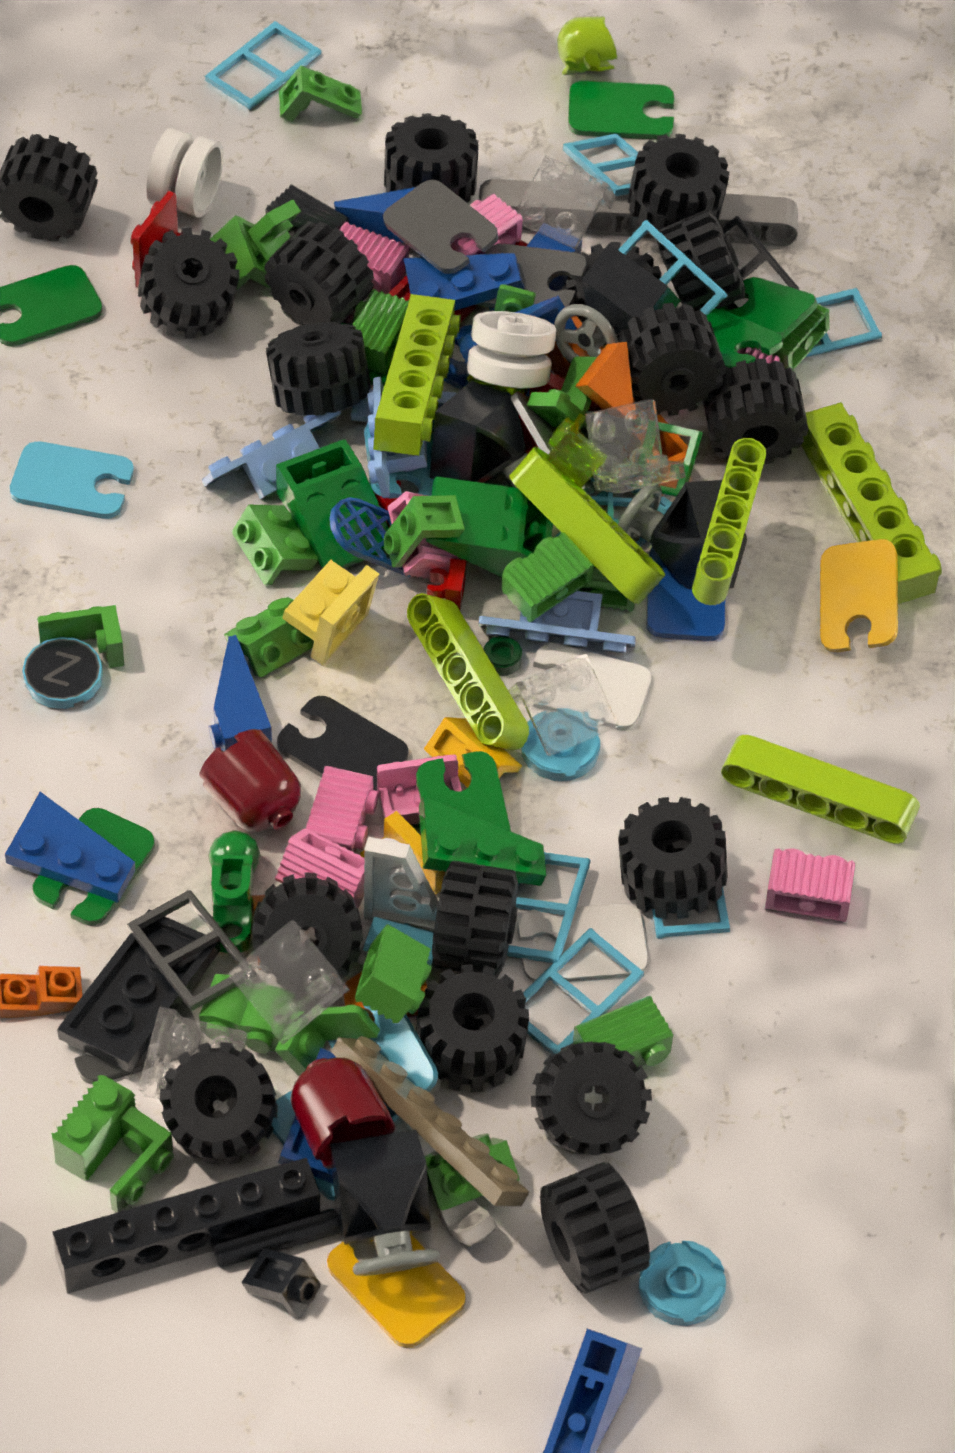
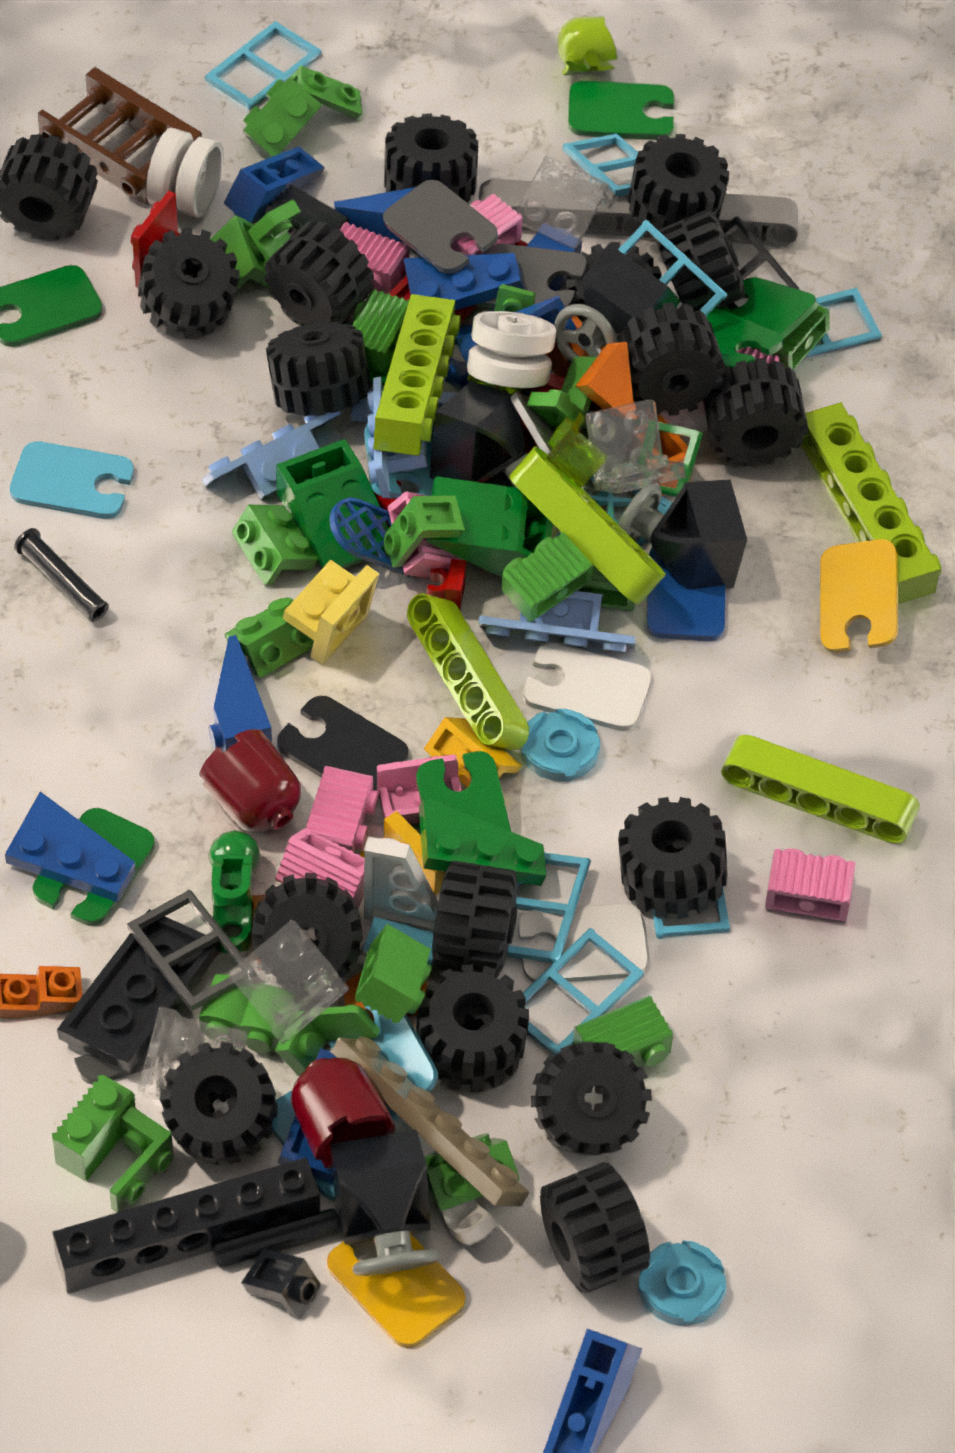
black tile [22,637,103,709] -> none
bright green bracket [37,605,125,668] -> none
dark green tile [483,636,522,676] -> none
clear bracket [508,654,618,756] -> none
lime beam [692,438,766,605] -> none
none -> black pin [14,528,109,622]
none -> reddish brown fence [37,67,202,205]
none -> blue slope [223,146,325,224]
none -> bright green bracket [242,77,322,157]

